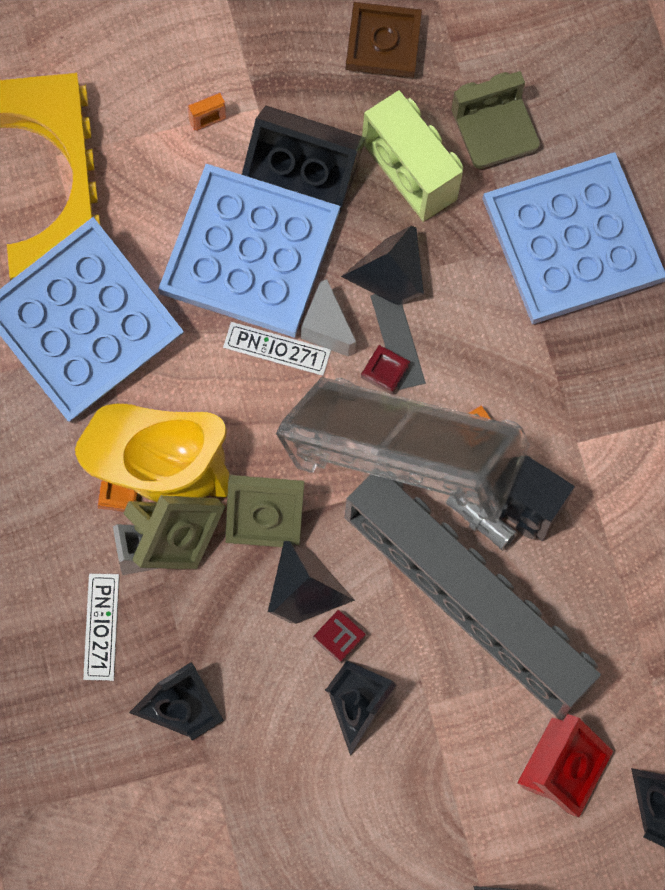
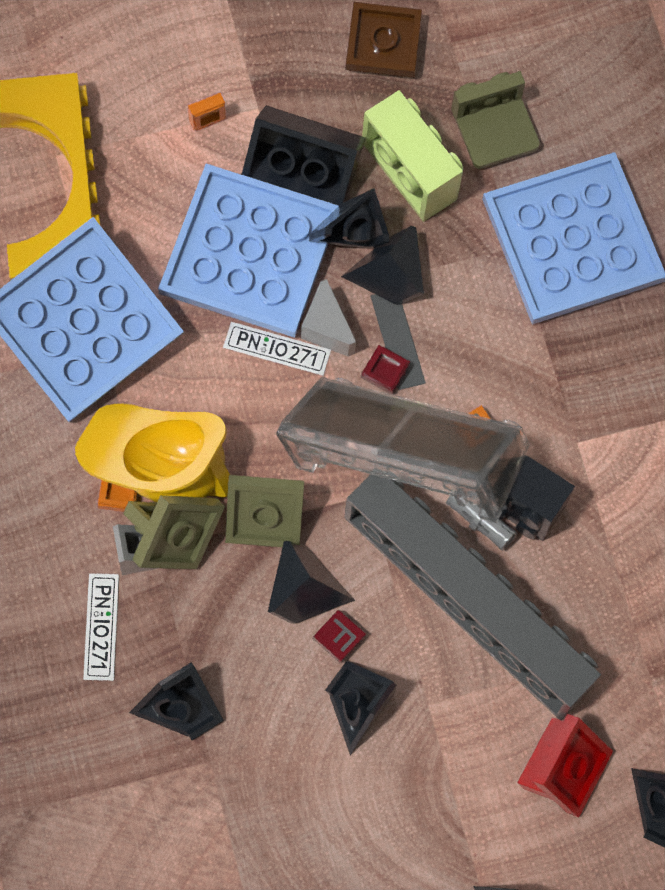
none -> black slope [309,188,389,249]

